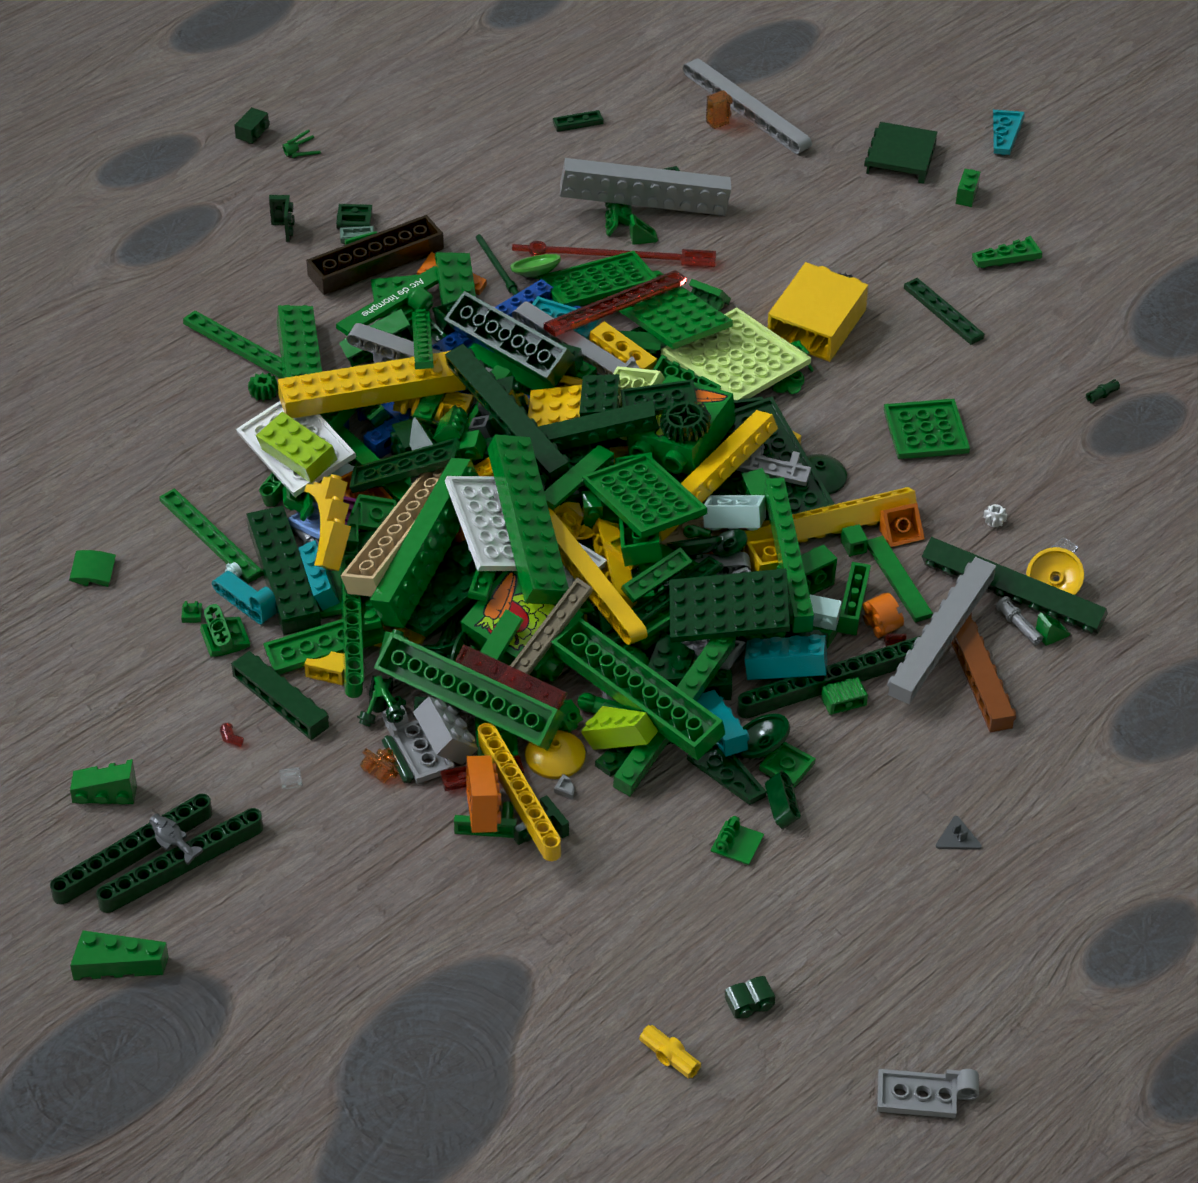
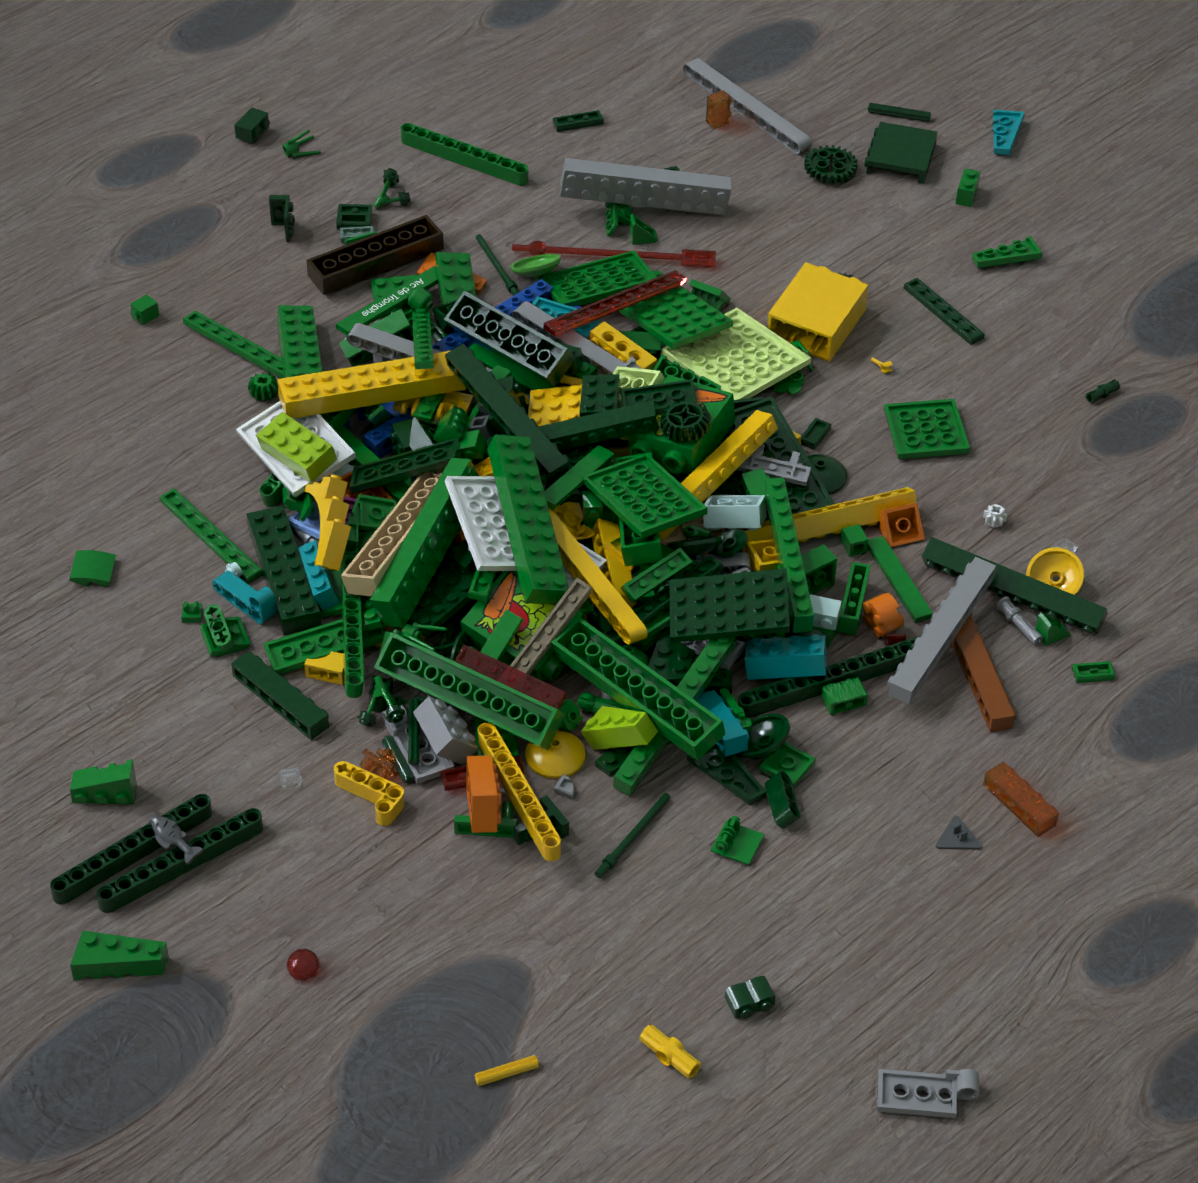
clear red arm [220,723,244,747] -> none
none -> green brick [130,294,159,325]
none -> clear red hair [286,949,321,980]
none -> yellow beam [334,761,405,826]
none -> plant [373,168,411,209]
none -> green beam [400,123,529,186]
none -> green plant [401,622,447,653]
none -> dark green axle [408,698,420,765]
none -> yellow axle [475,1055,539,1086]
none -> dark green bar [594,793,671,878]
none -> green hinge [719,688,752,731]
none -> dark green tile [801,418,831,450]
none -> dark green gear [804,145,858,184]
none -> dark green axle [868,103,931,121]
none -> yellow hand [871,357,893,373]
none -> clear orange brick [983,761,1059,837]
none -> green tile [1072,661,1115,683]

